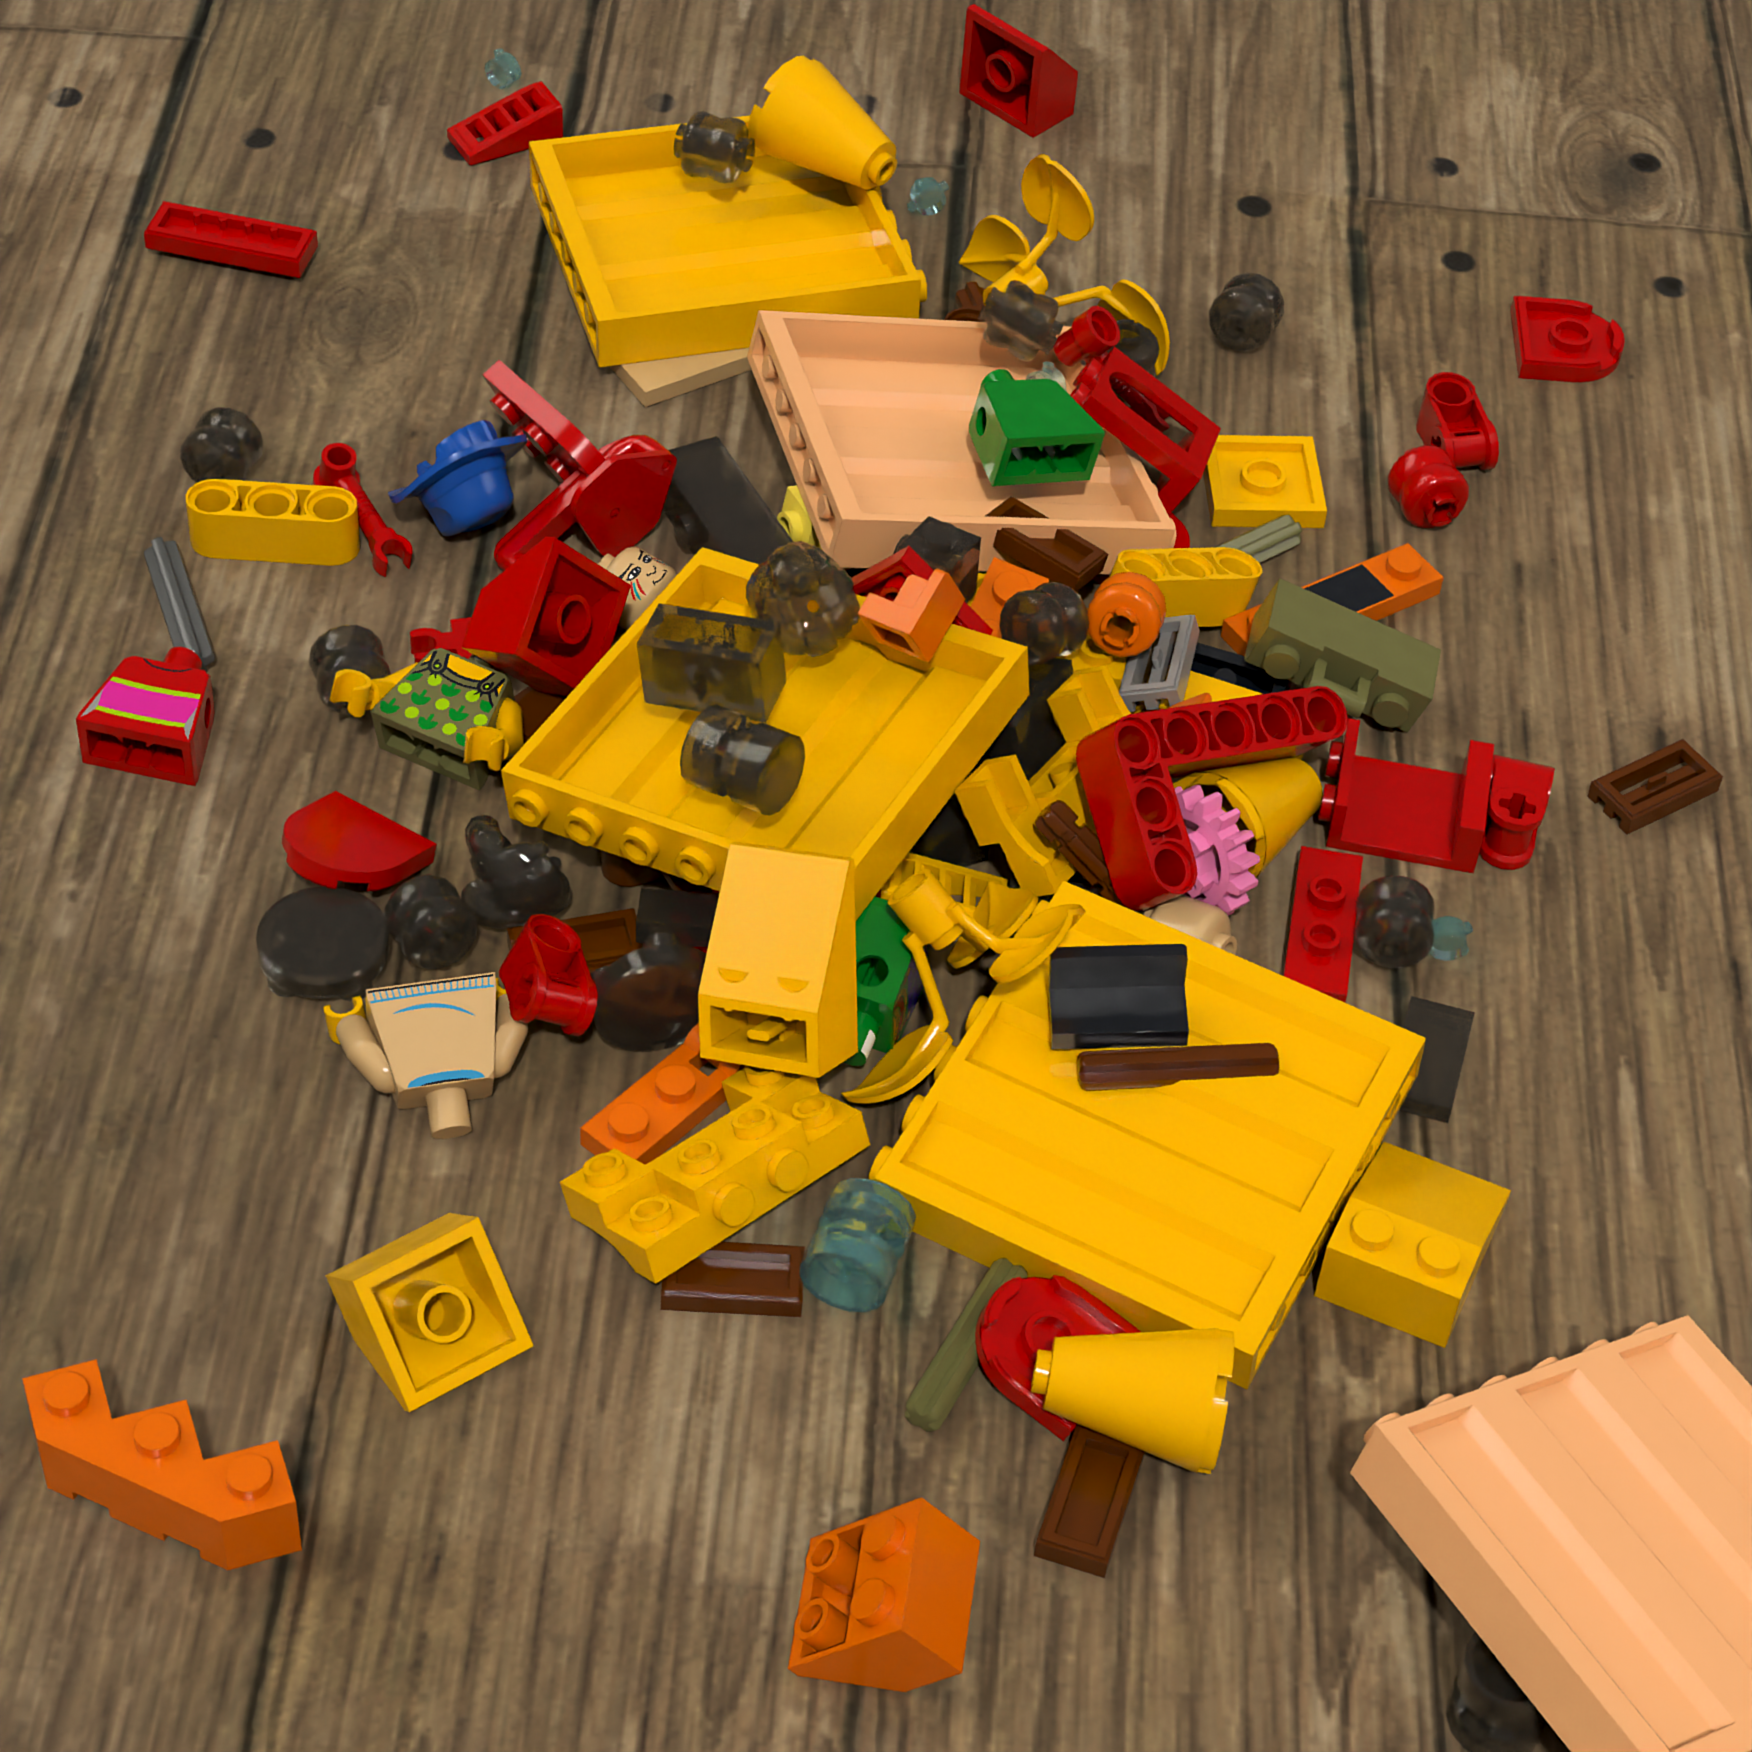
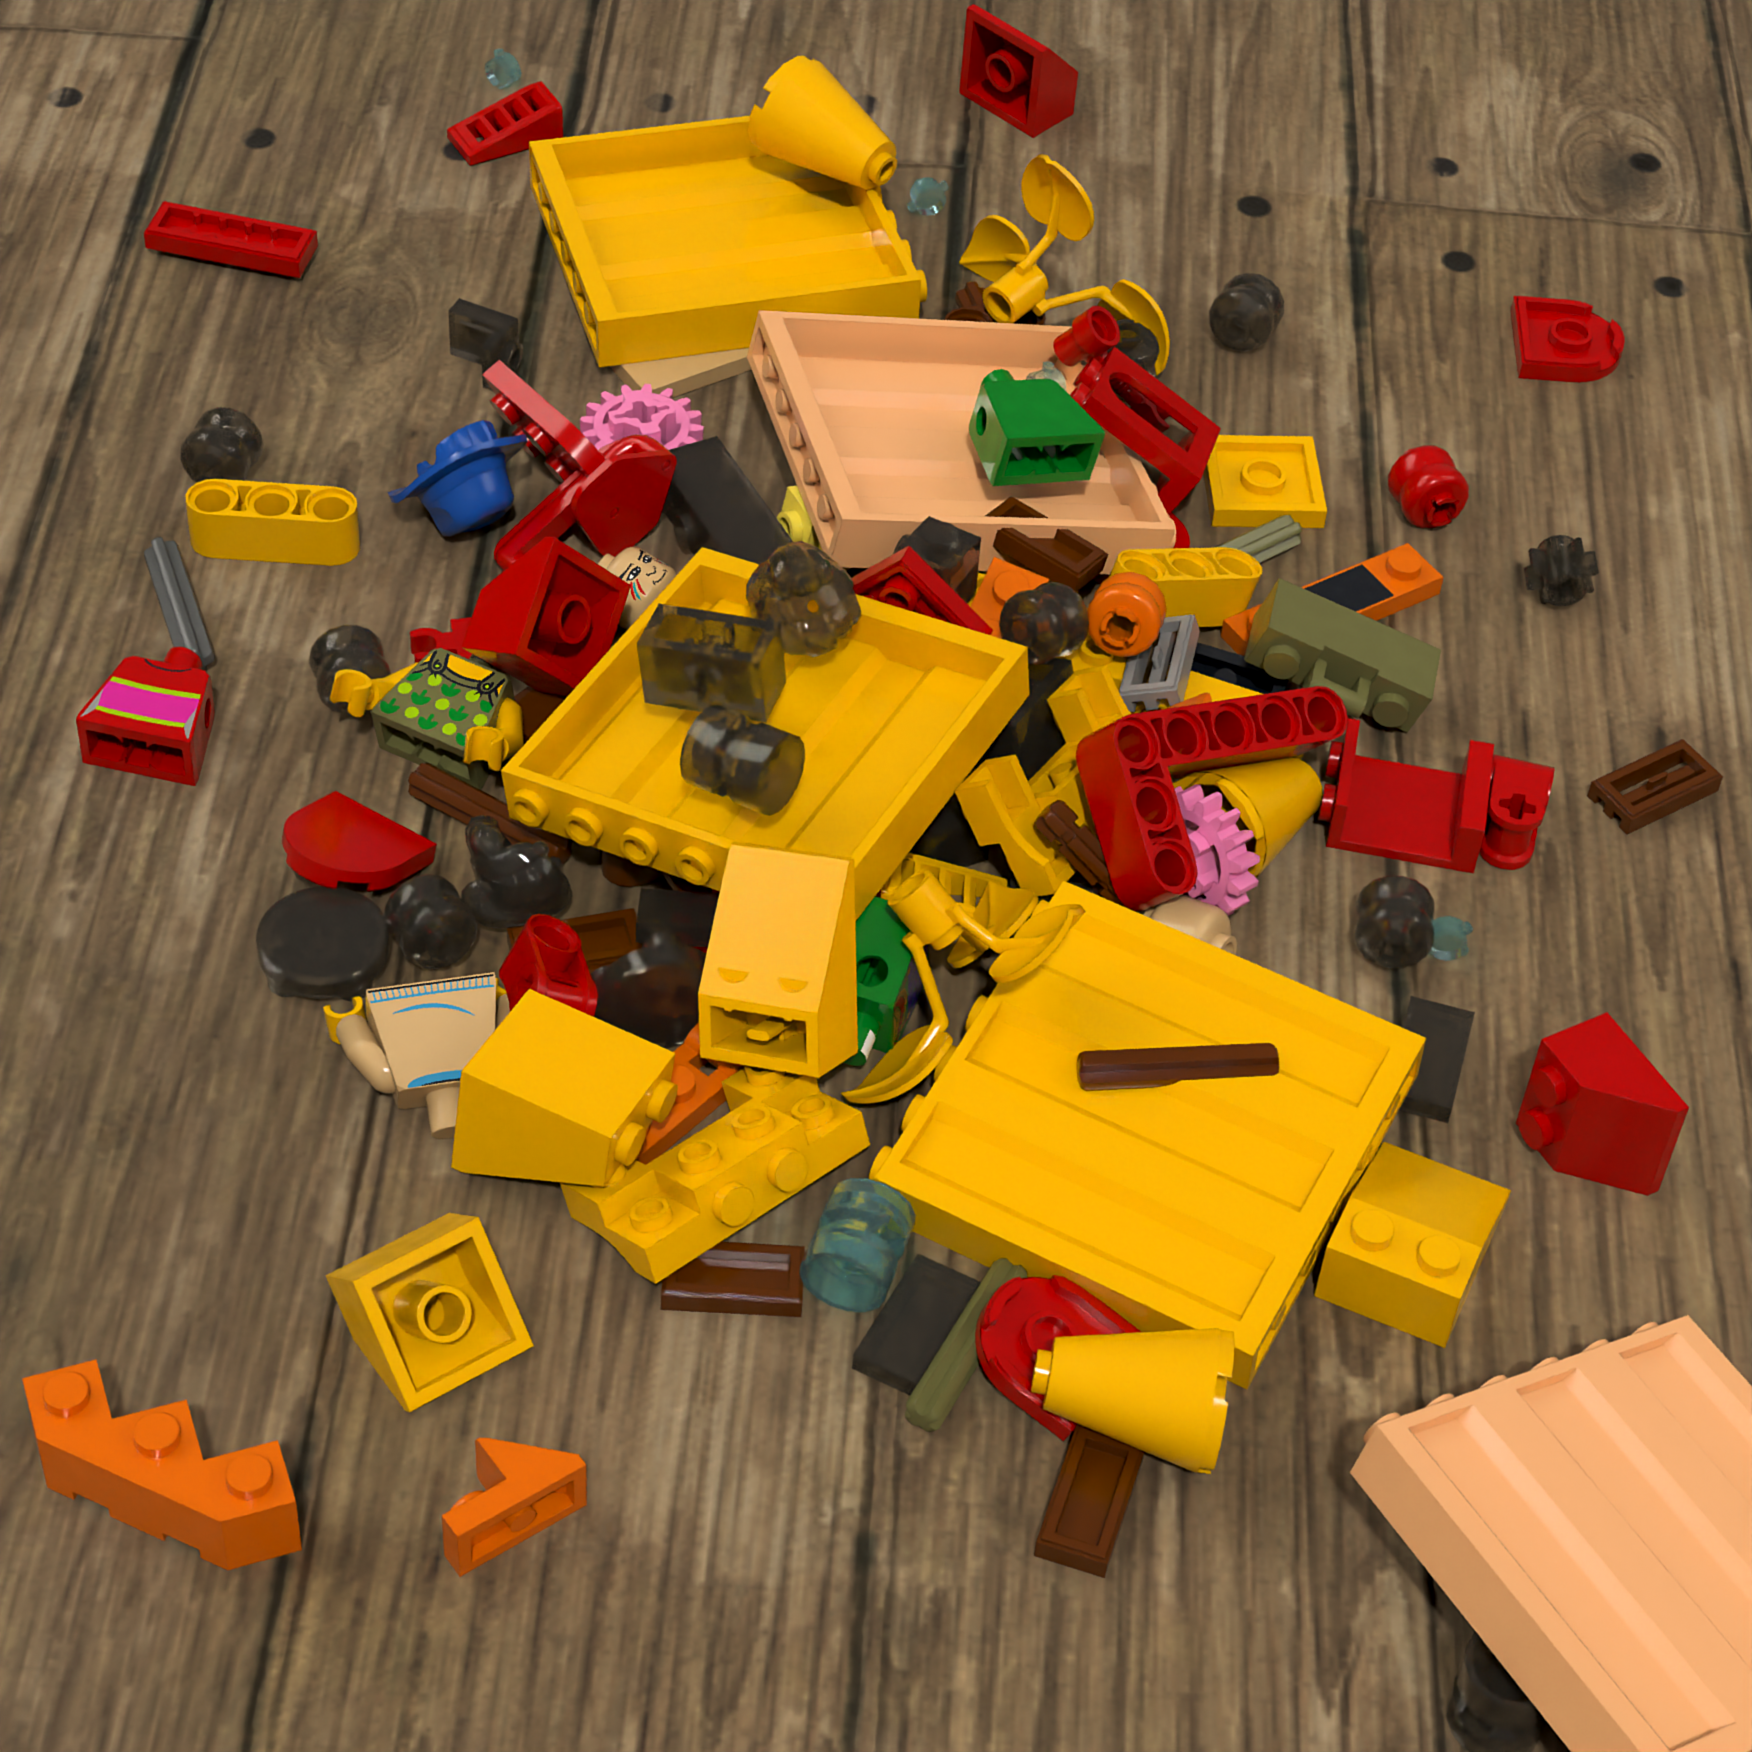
red brick [312,443,413,577] -> none
clear smoke piece [674,111,756,184] -> none
orange slope [788,1497,980,1692] -> none
orange panel [857,568,965,663] -> none
clear smoke piece [978,280,1064,362] -> none
black panel [1048,944,1189,1049] -> none
red plate [1283,846,1363,1003] -> none
red piece [1416,372,1499,470] -> none
none -> reddish brown axle [408,763,573,870]
none -> orange slope [442,1437,587,1577]
none -> clear smoke bracket [448,298,523,391]
none -> yellow slope [451,989,678,1187]
none -> bright pink gear [580,384,704,477]
none -> clear smoke tile [852,1254,980,1395]
none -> red slope [1515,1012,1689,1196]
none -> clear smoke gear [1524,535,1599,606]

